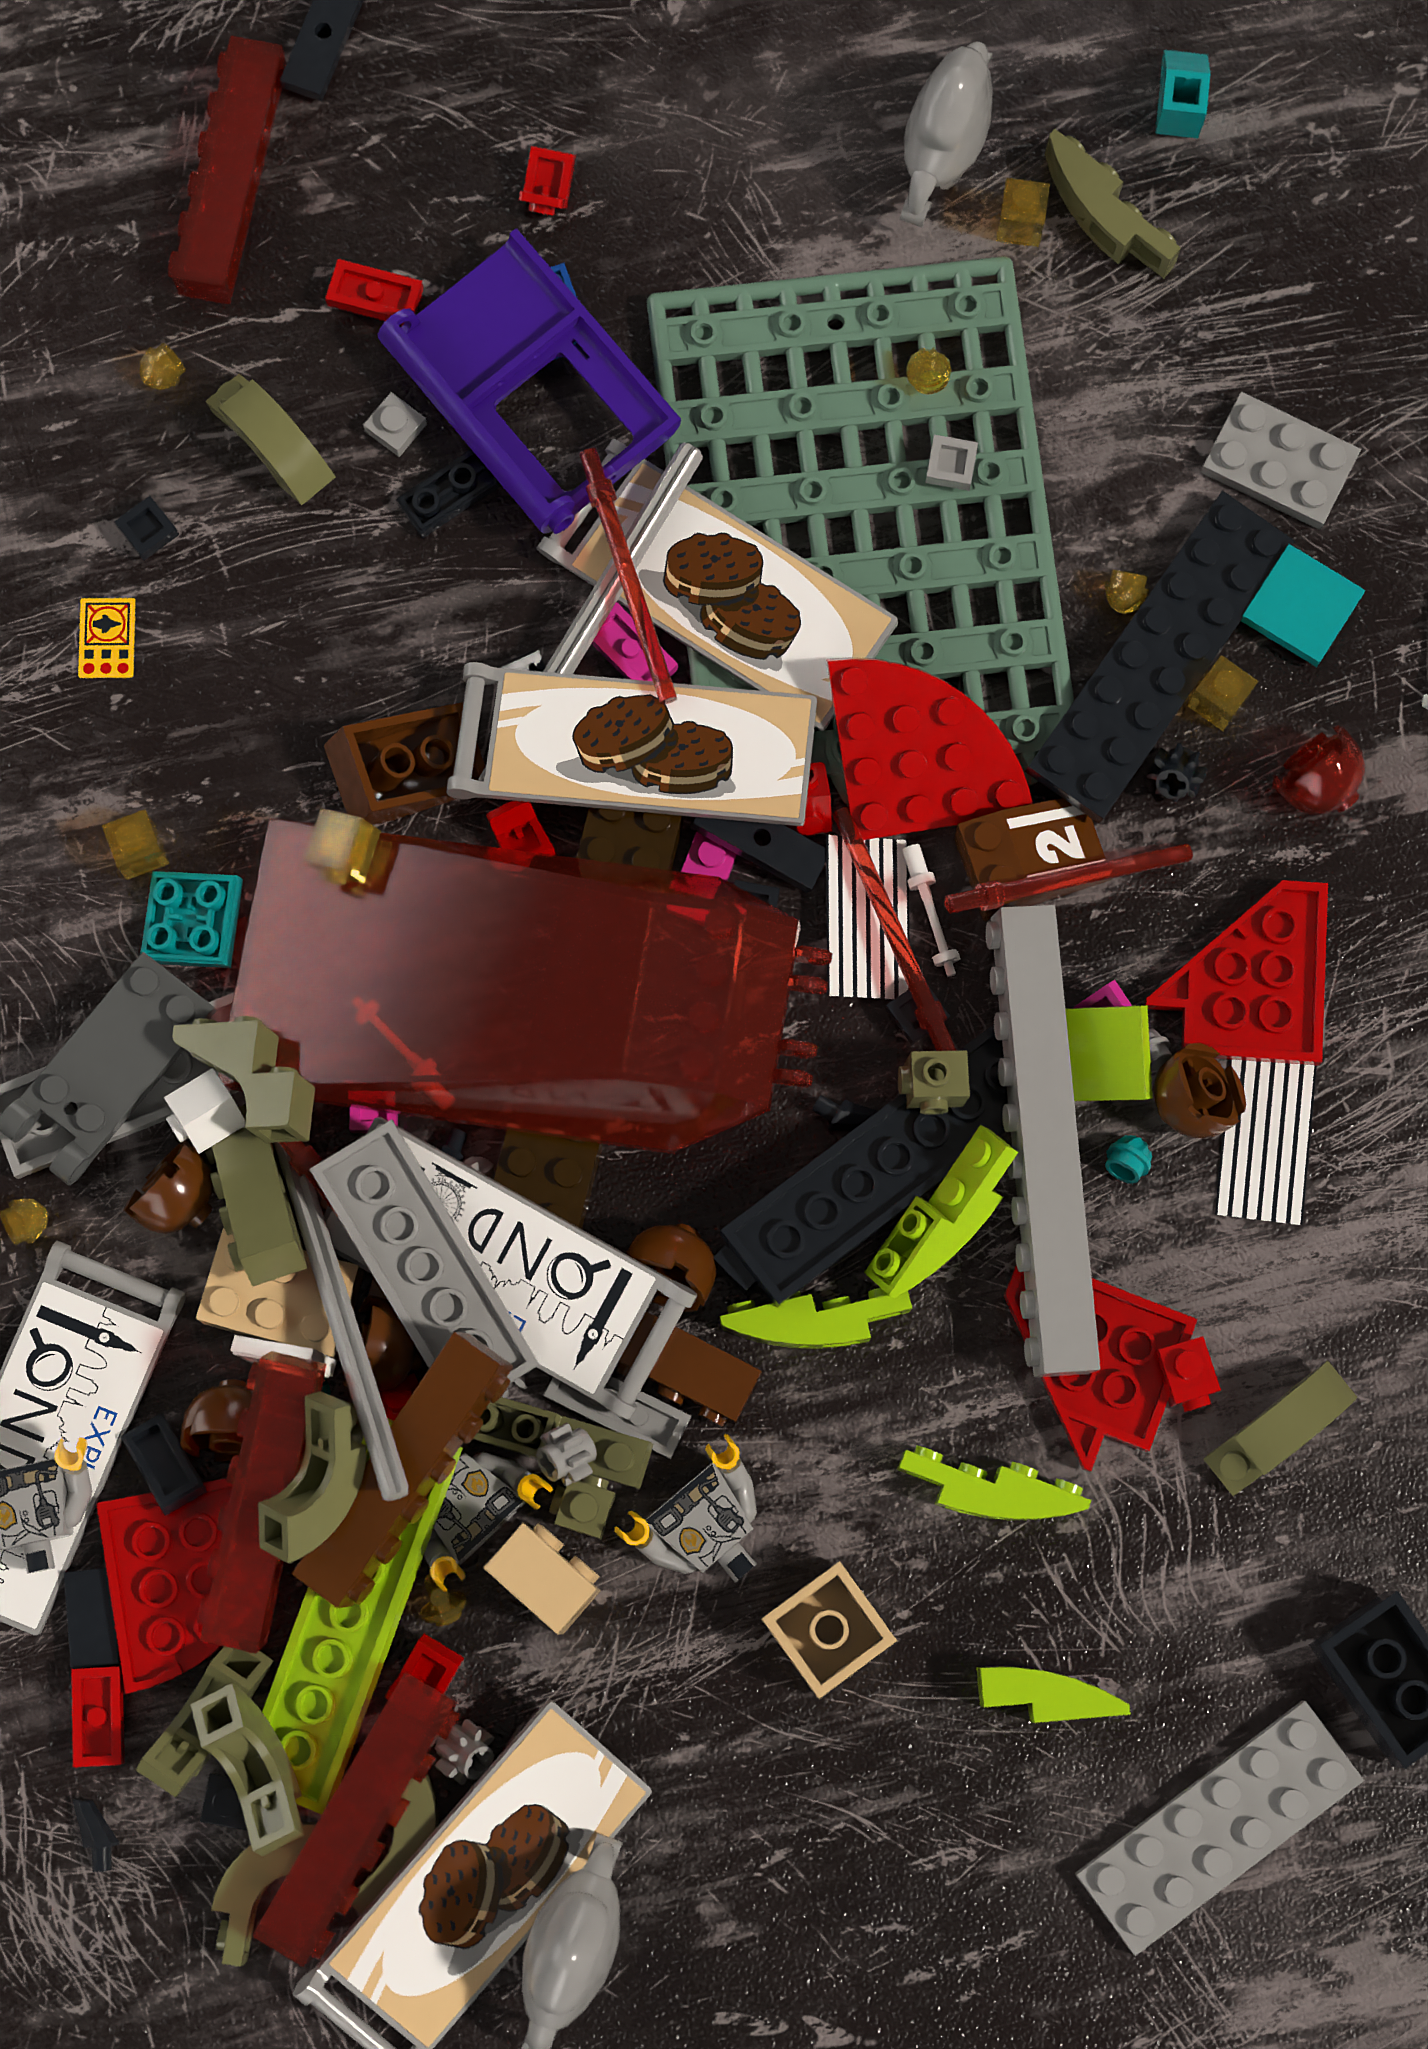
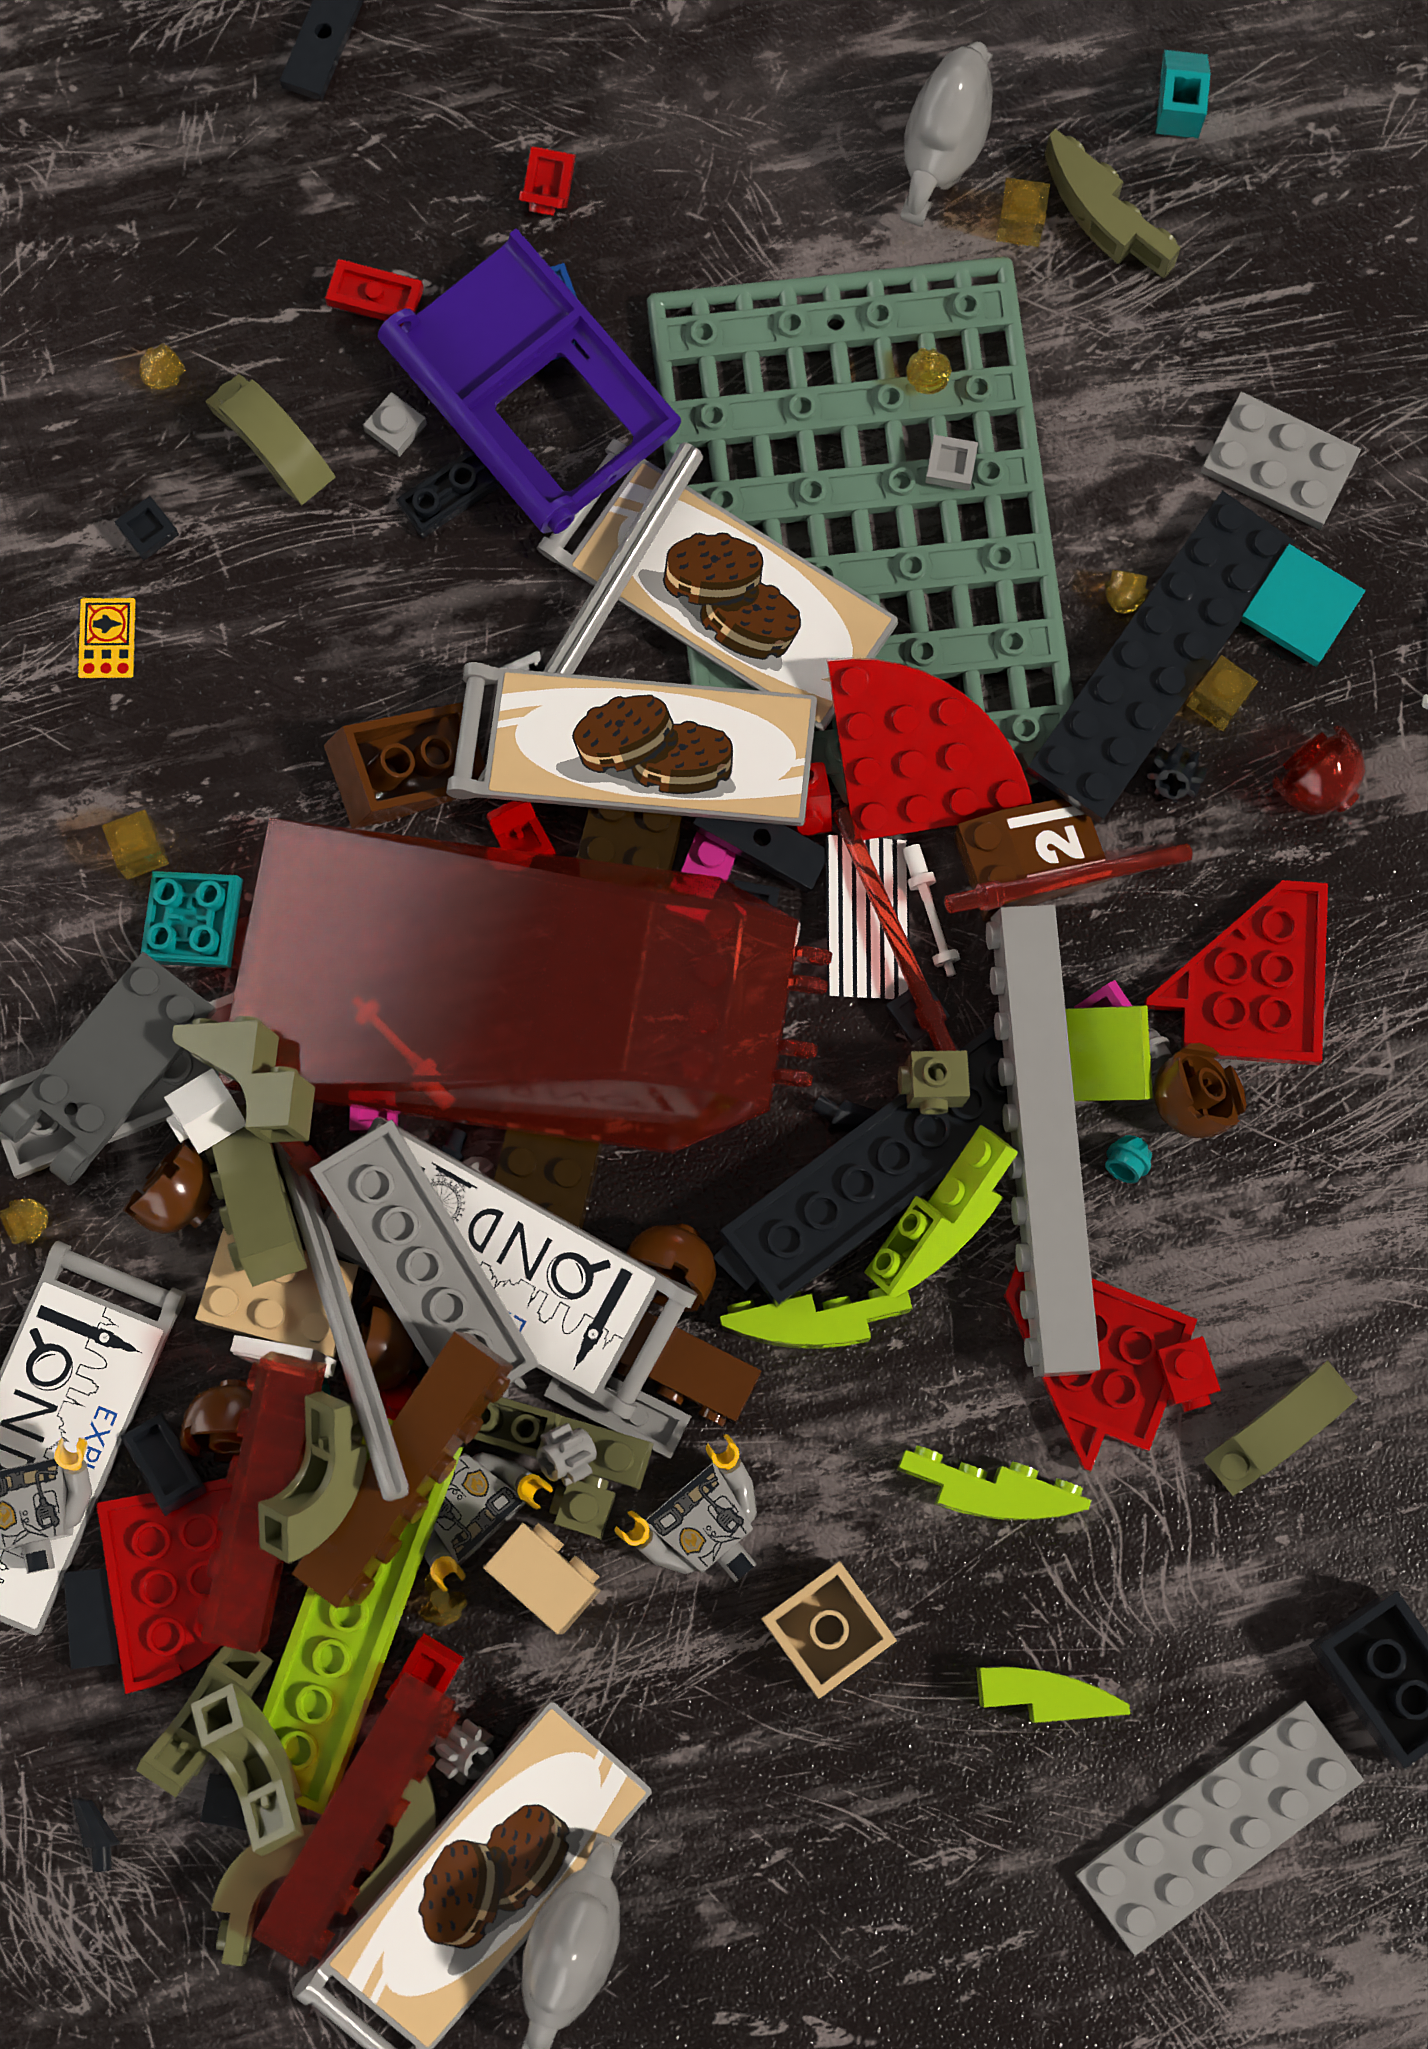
red plate [71,1666,125,1767] -> none
clear red brick [168,36,287,305] -> none
clear yellow brick [304,808,381,886] -> none
clear red bar [579,448,677,705] -> none
dark pink plate [591,602,678,682] -> none
white sticker [1215,1060,1317,1225] -> none

